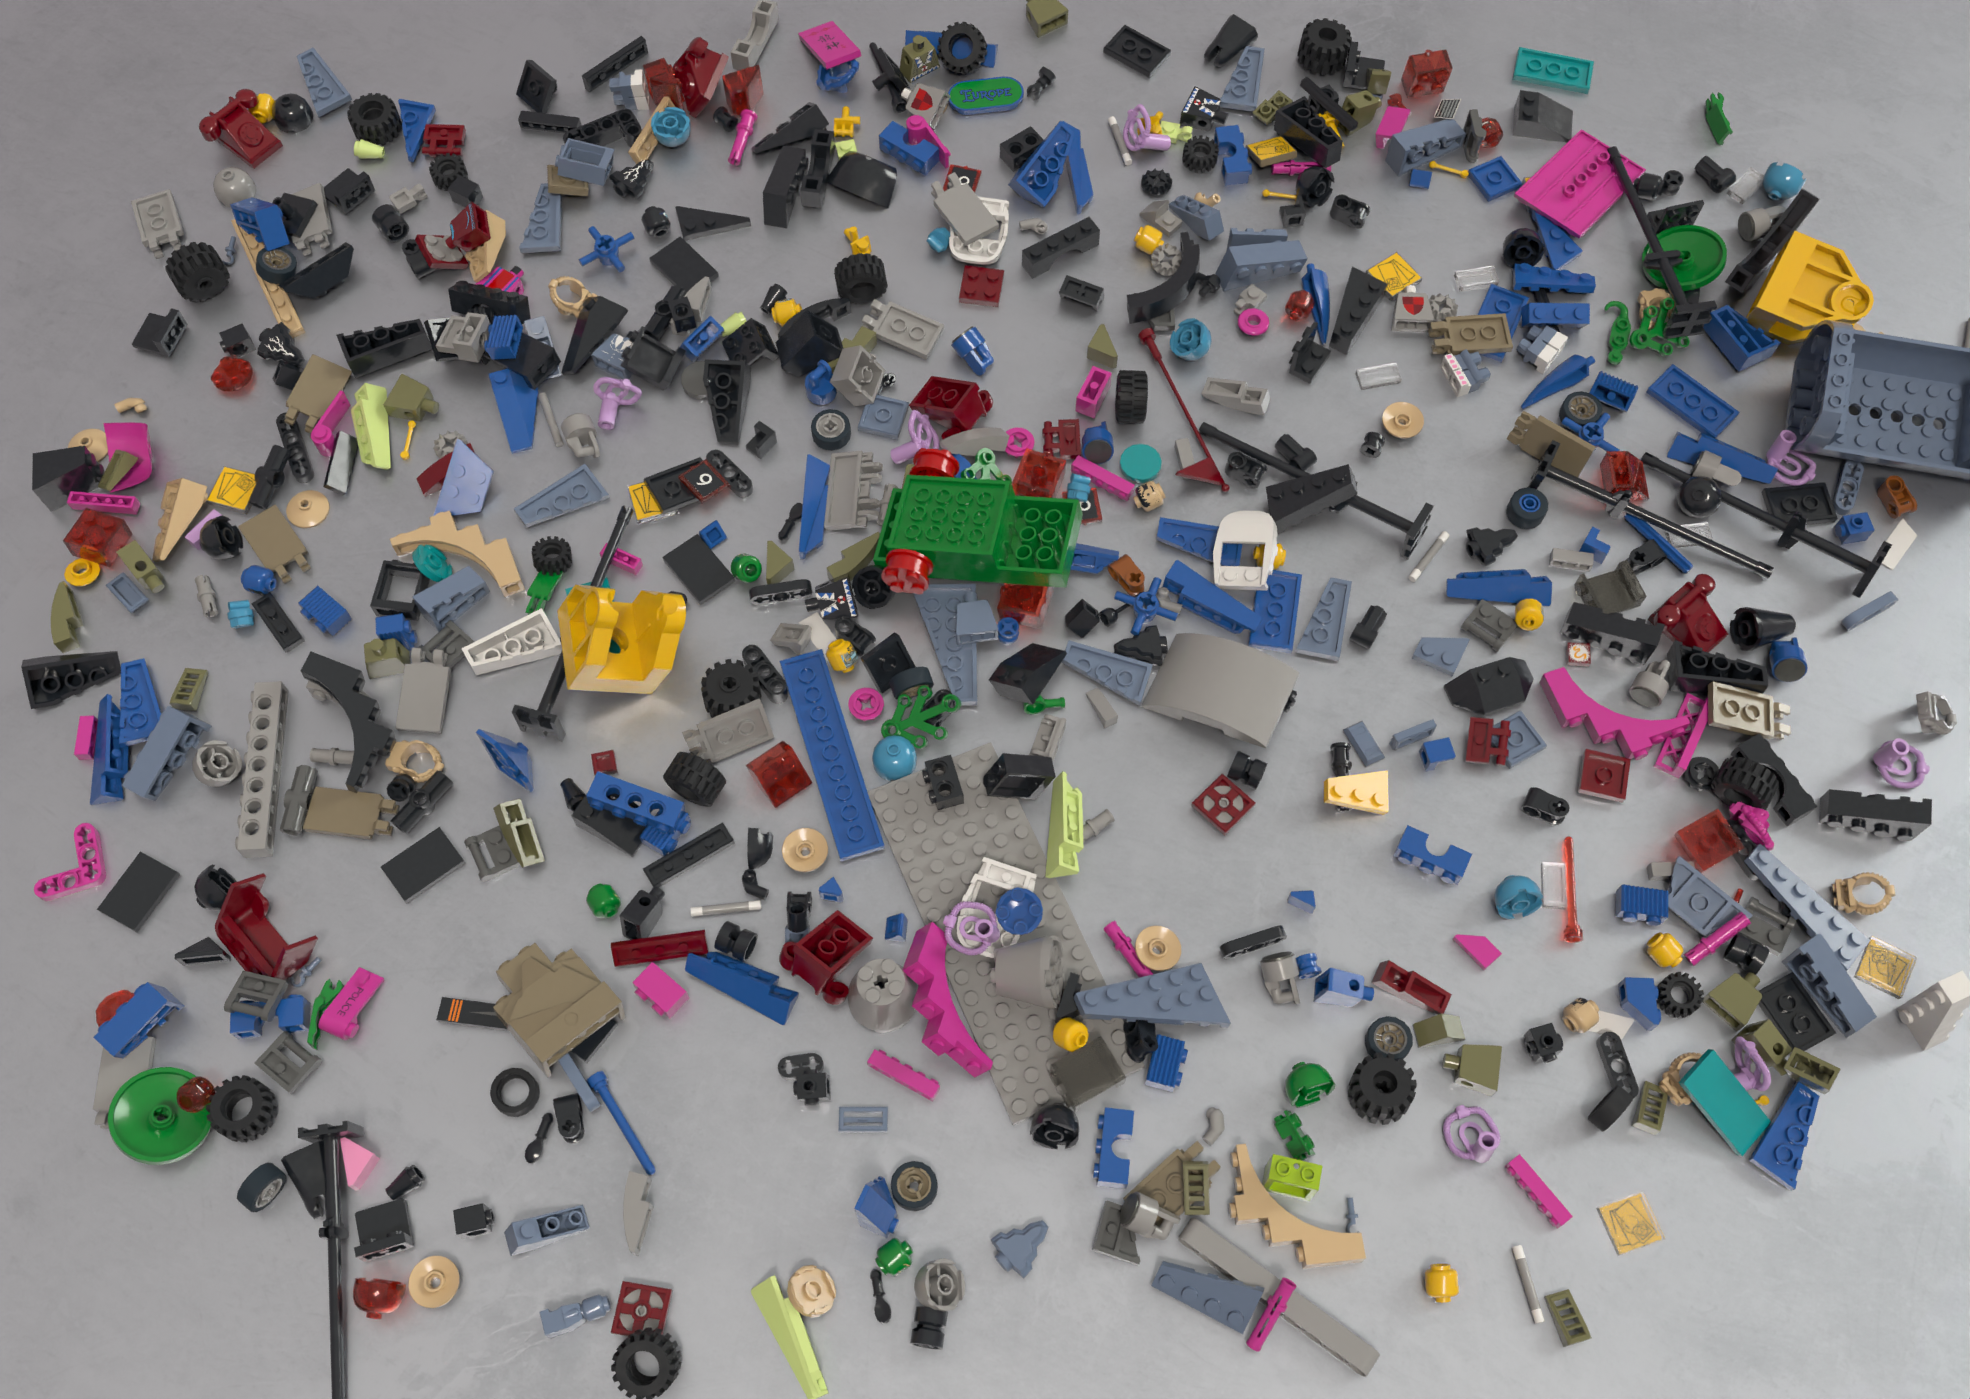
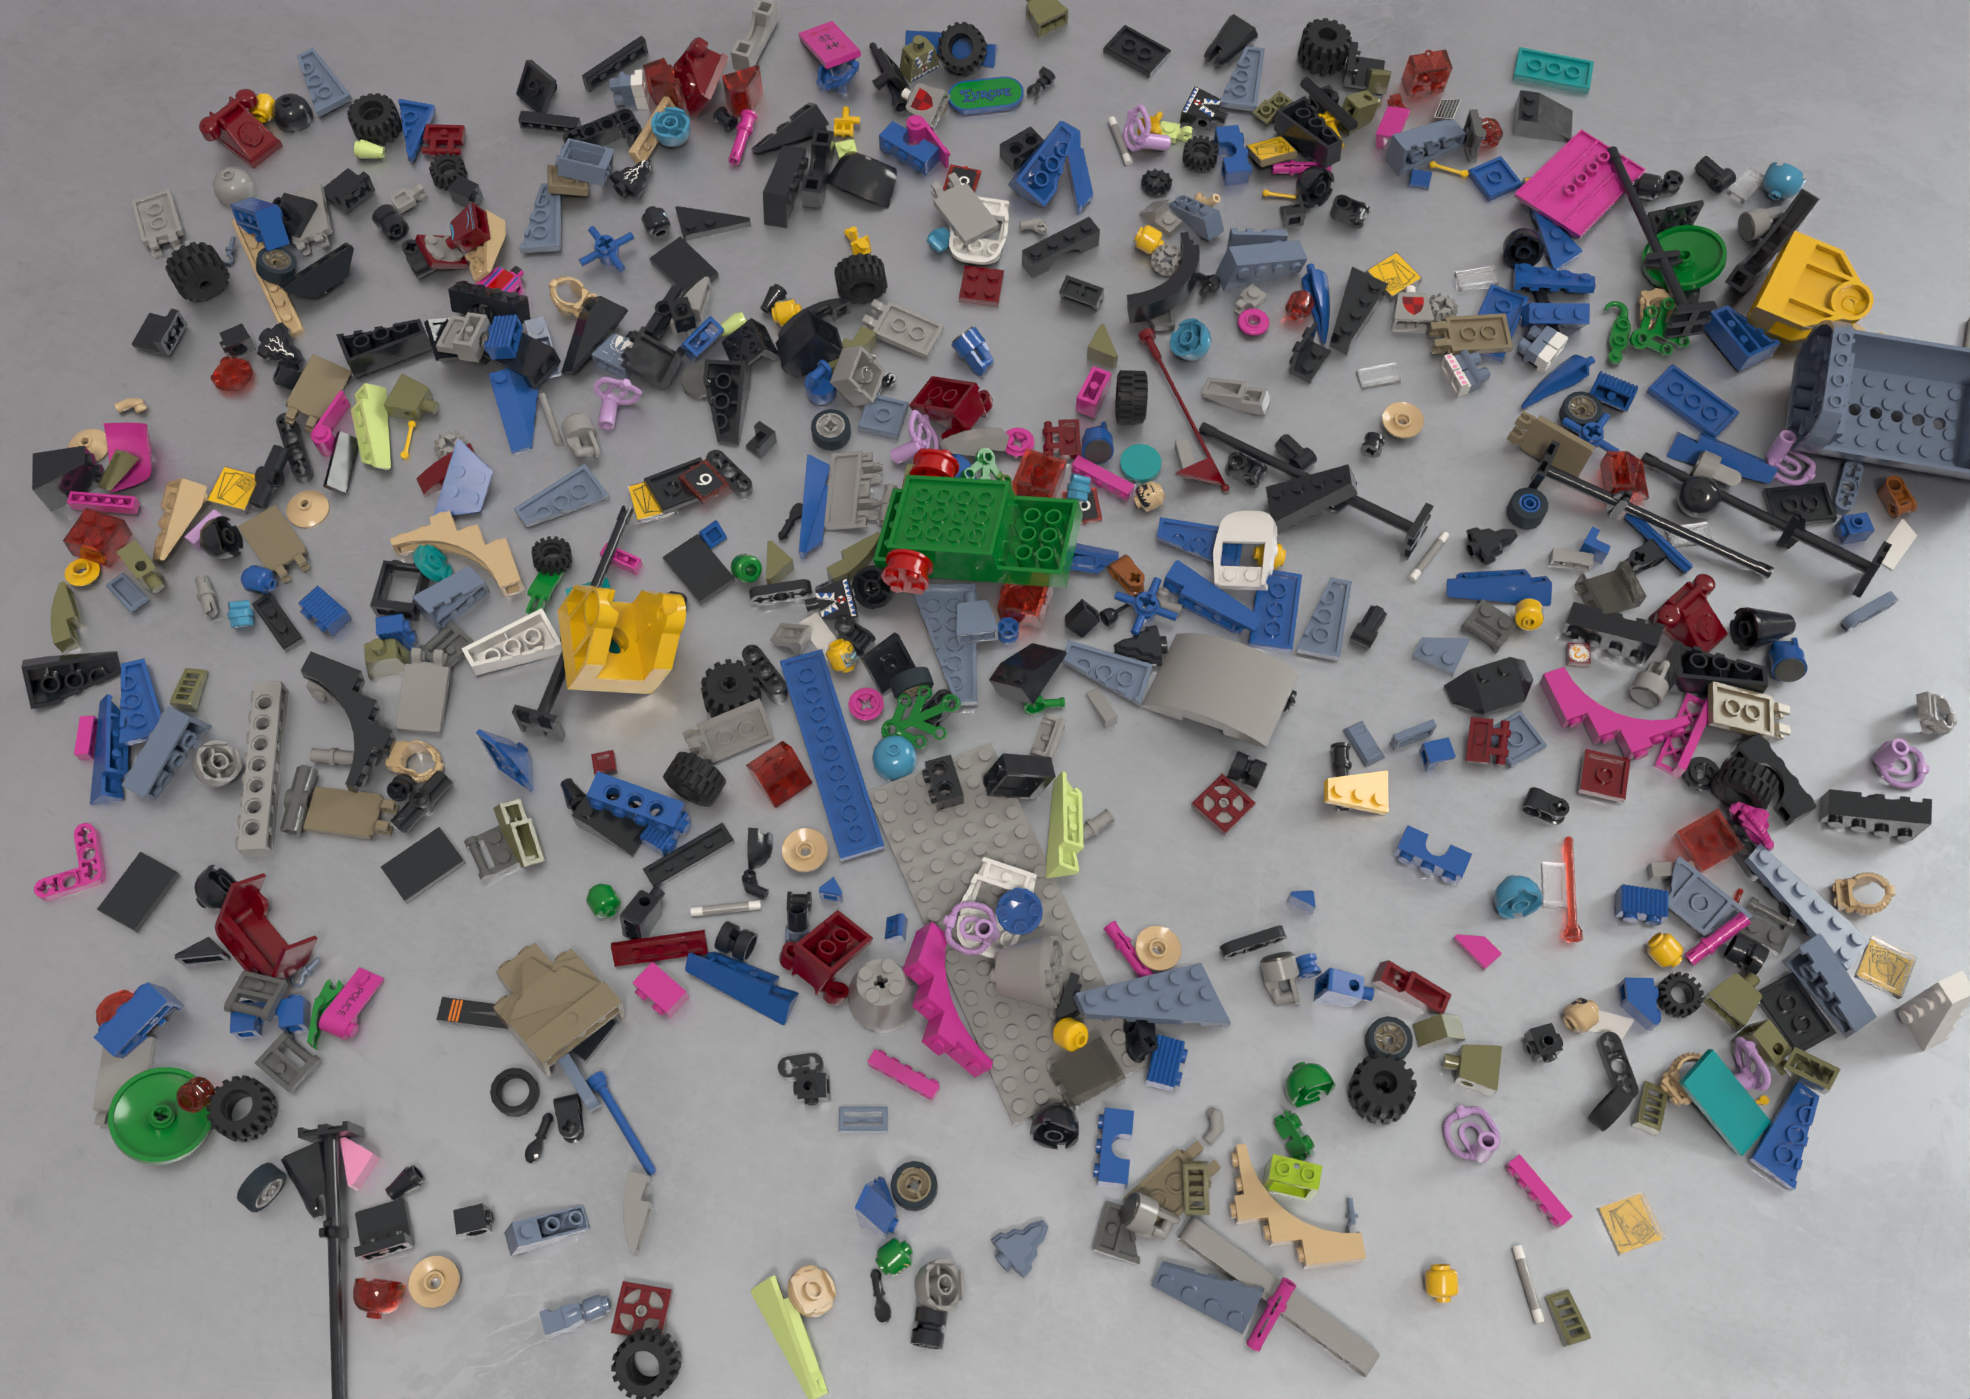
green arm [1705,92,1733,145] -> none

